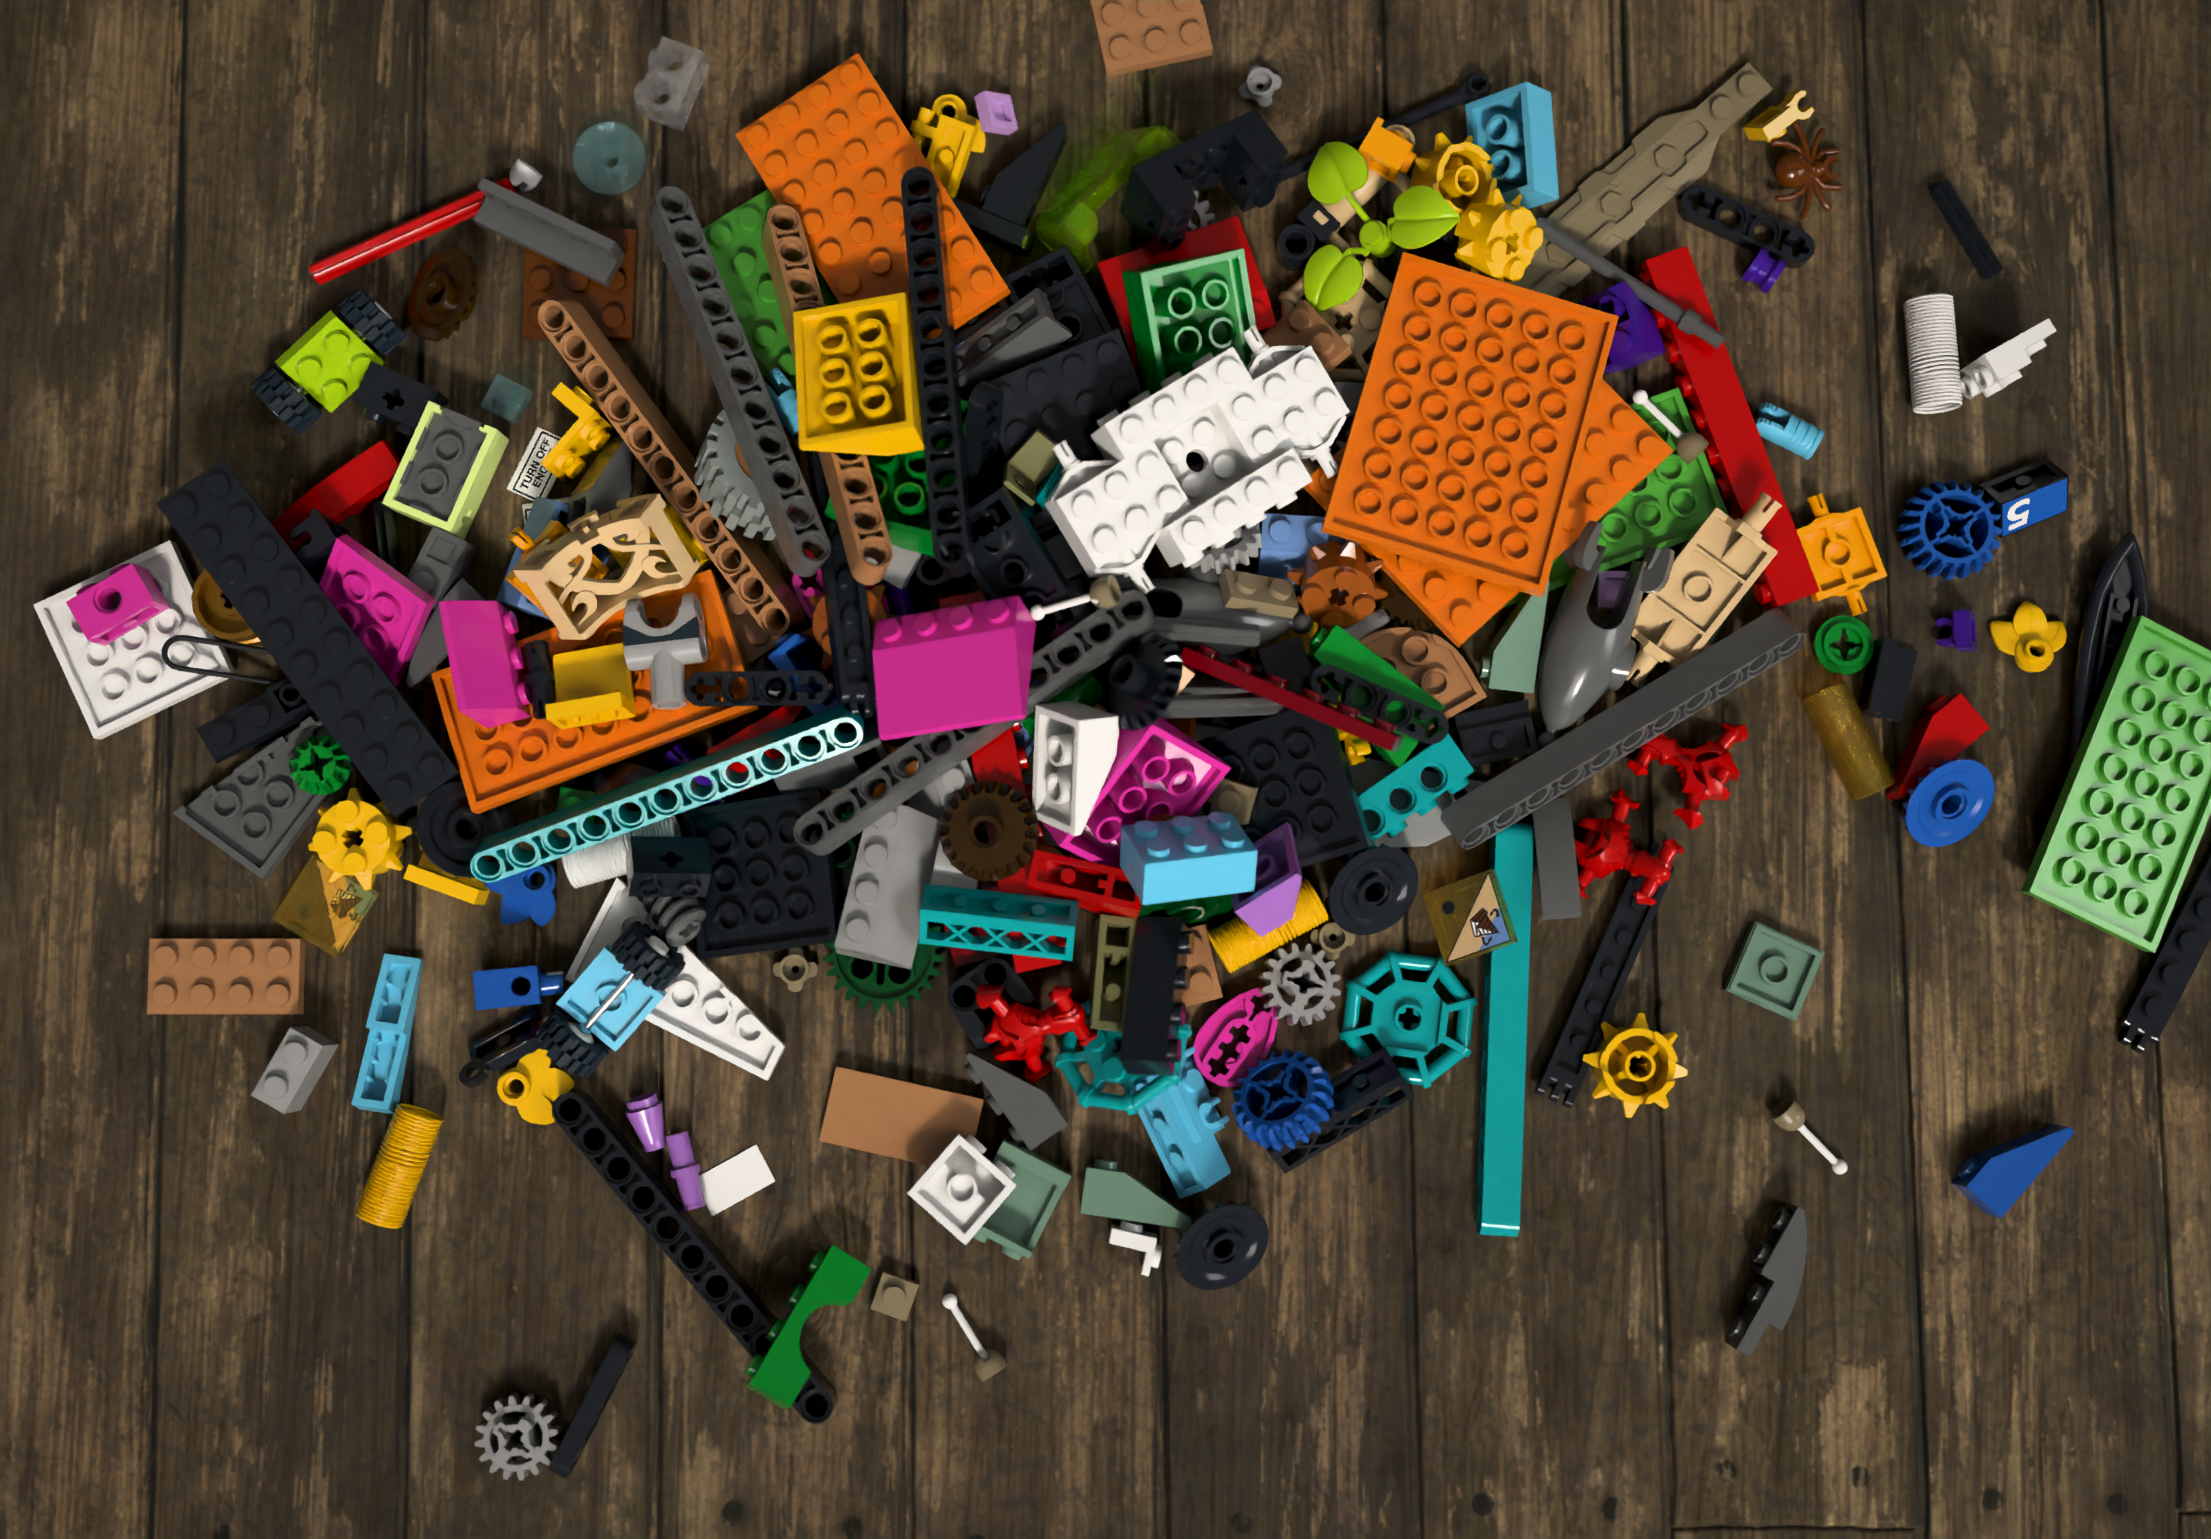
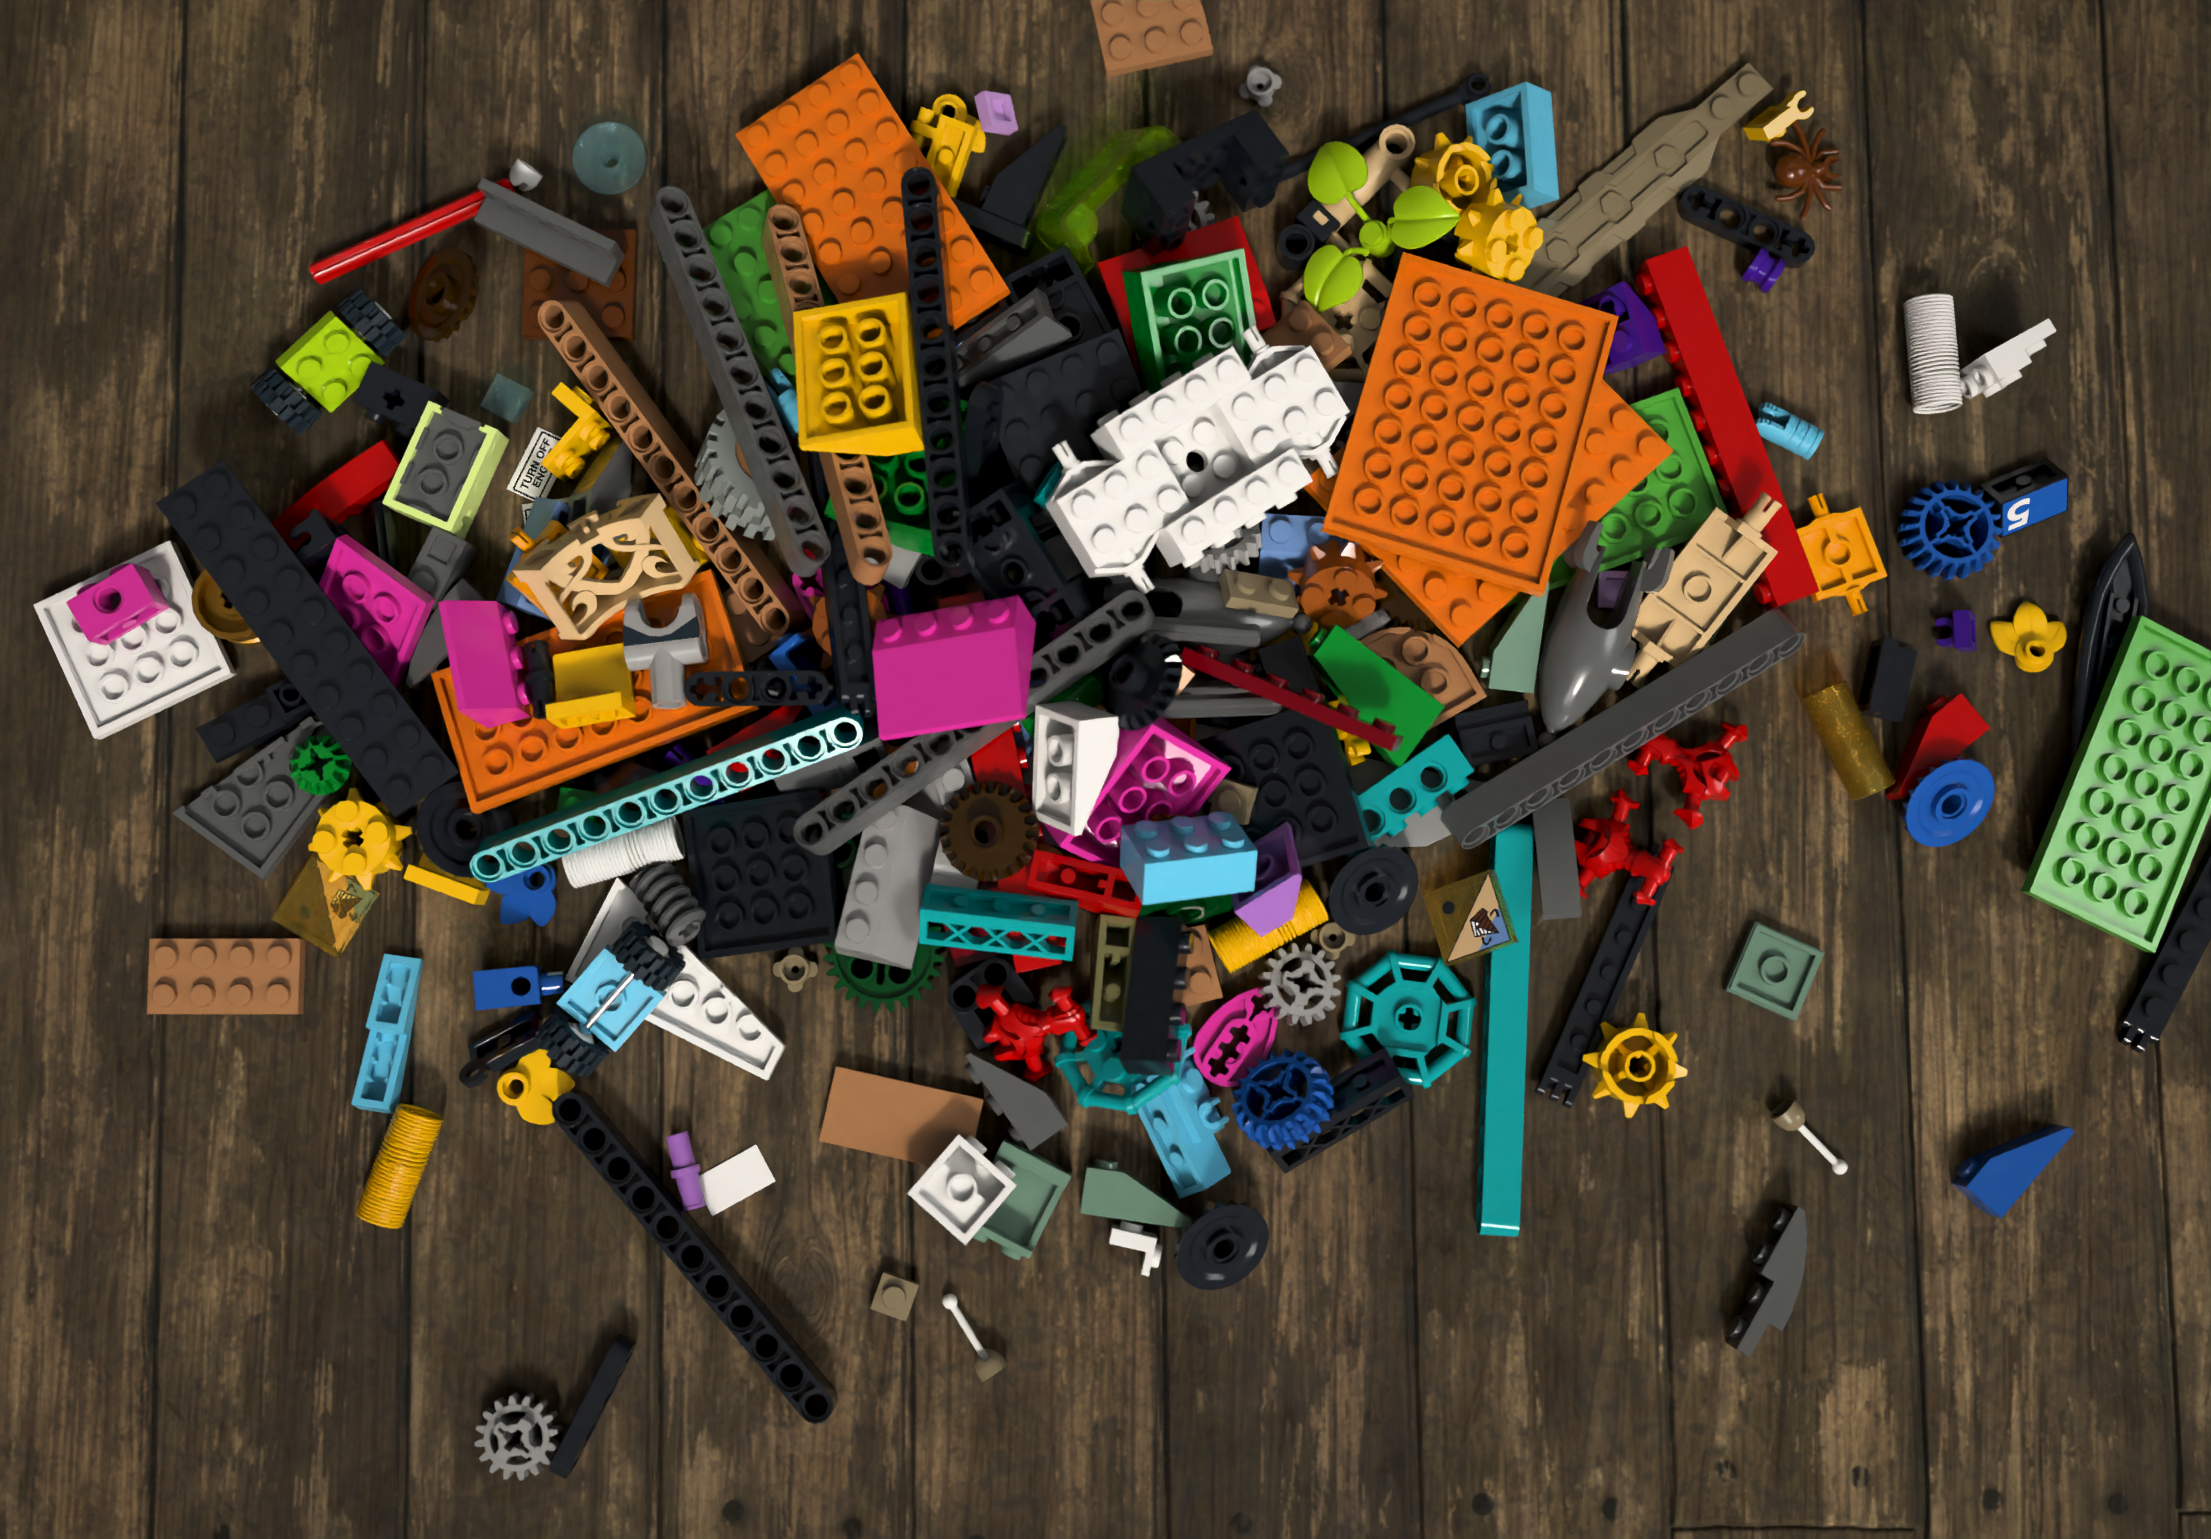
black piece [161,635,279,685] -> none
light grey brick [251,1026,339,1114] -> none
medium lavender cone [625,1092,667,1152] -> none
black brick [626,836,712,899] -> none
clear brick [634,36,710,132] -> none
green arch [745,1245,872,1410] -> none
olive bracket [1003,429,1059,506] -> none
hinge [1030,575,1121,620] -> none
black beam [1306,665,1449,744] -> none
light orange brick [1358,117,1417,183] -> none
dark grey bar [1536,217,1726,349] -> none
hinge [1633,389,1710,465] -> none
green gear [1812,616,1874,676] -> none
black axle [1930,180,2003,280] -> none

